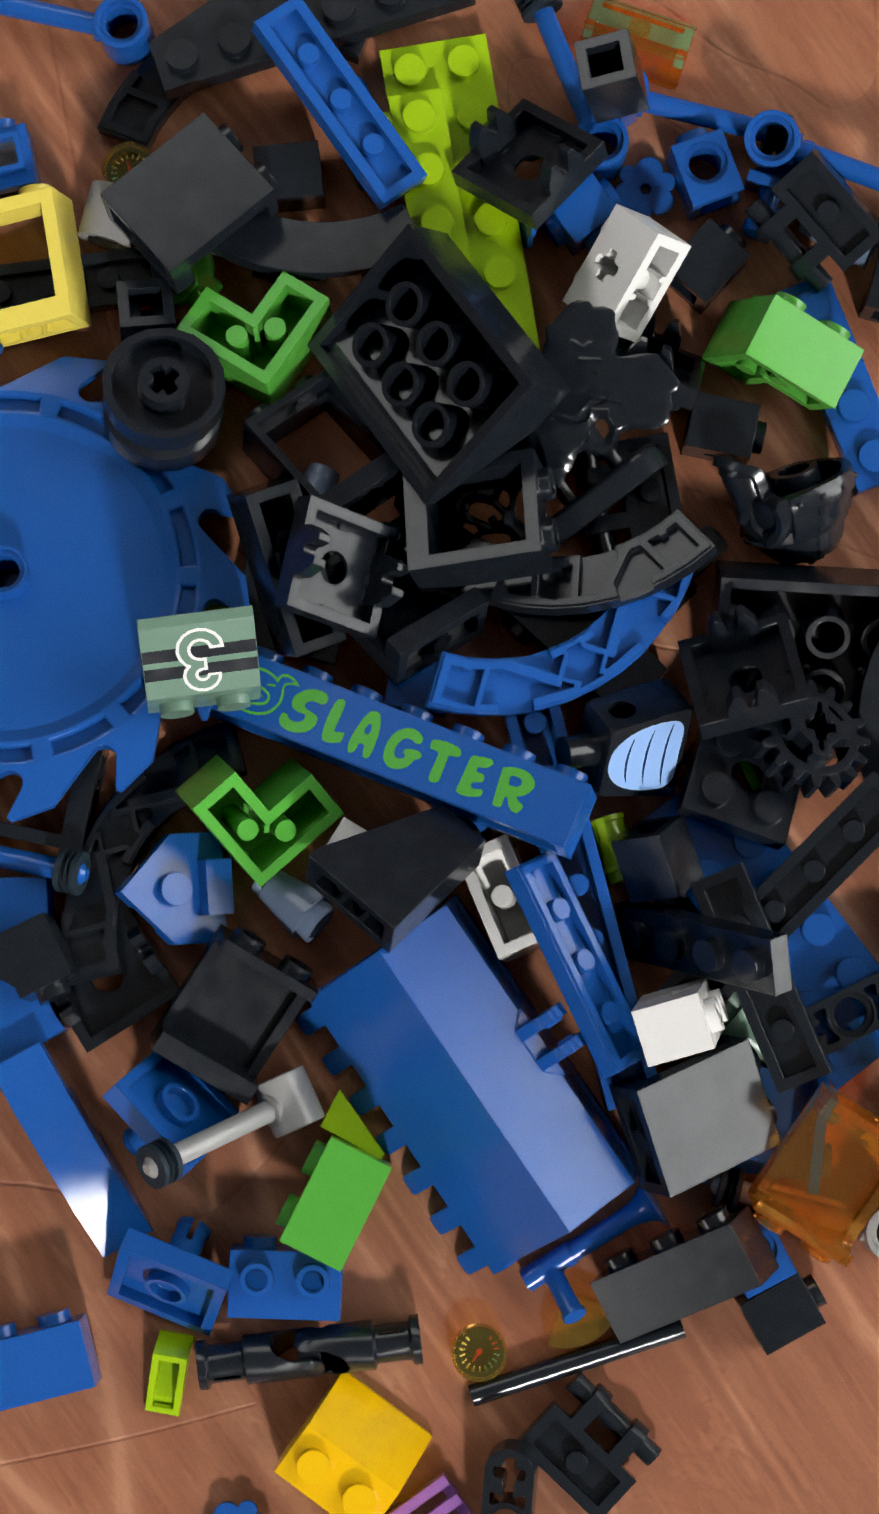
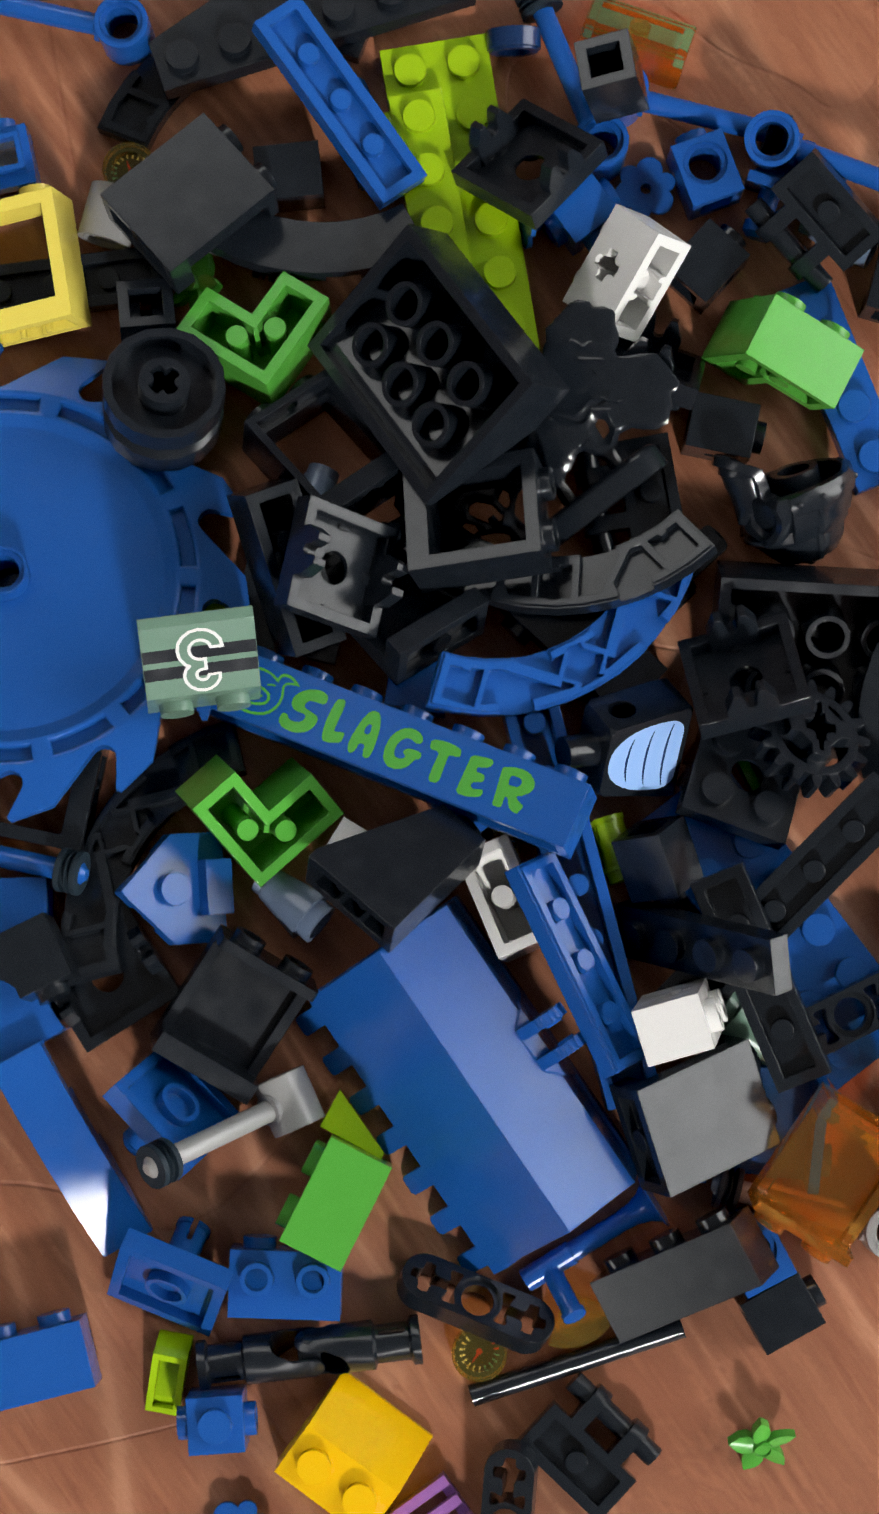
none -> blue brick [176,1384,258,1456]
none -> black beam [397,1253,555,1354]
none -> dark blue tile [486,25,541,57]
none -> bright green plant [727,1417,796,1470]

